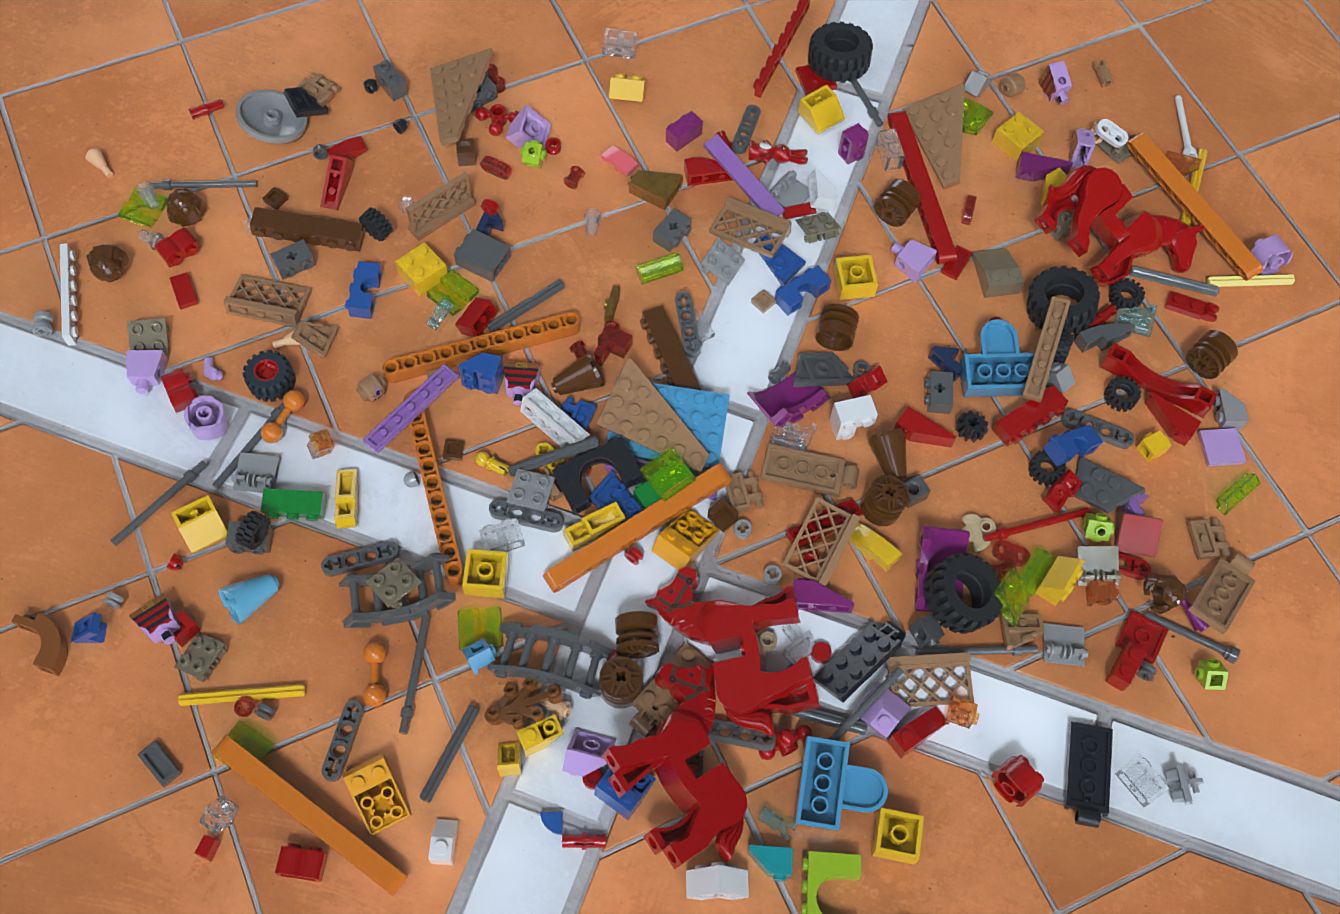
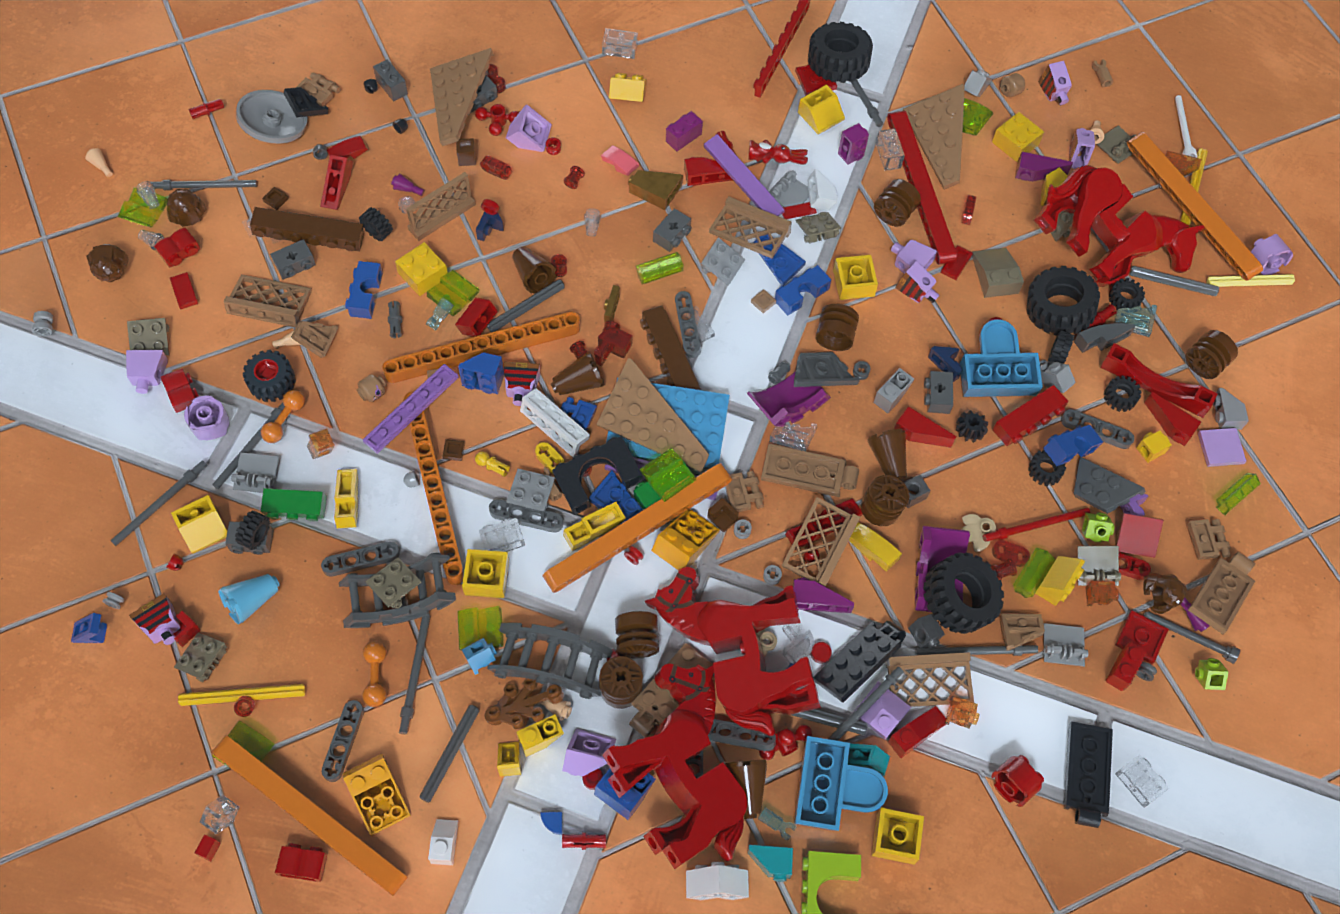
dark orange arch [11,613,68,676] -> none
white plate [60,243,78,346] -> none
dark grey tile [137,740,182,787] -> none
lavender arm [203,358,223,381] -> none
dark grey bush [253,703,275,721] -> none
dark grey brick [454,229,511,282] -> none
dark grey axle [508,436,599,477] -> none
lime brick [520,140,546,168] -> none
dark grey beam [731,105,761,154] -> none
white brick [829,395,878,440] -> none
red slope [846,365,888,399] -> none
clear neon green slope [994,568,1029,626] -> none
medium nougat plate [1022,296,1071,402] -> none
red slope [1042,470,1083,512] -> none
white plate [1095,119,1128,148] -> none
red hinge [1165,291,1219,322] -> none
light grey hips [1165,763,1204,805] -> none
none -> dark grey pin [388,301,402,338]
none -> magenta cone [391,173,424,196]
none -> reddish brown cone [512,247,556,294]
none -> clear red bush [551,254,567,277]
none -> reddish brown cone [725,760,767,819]
none -> teal slope [847,743,890,776]
none -> light grey slope [873,368,914,413]
none -> torso [895,261,940,303]

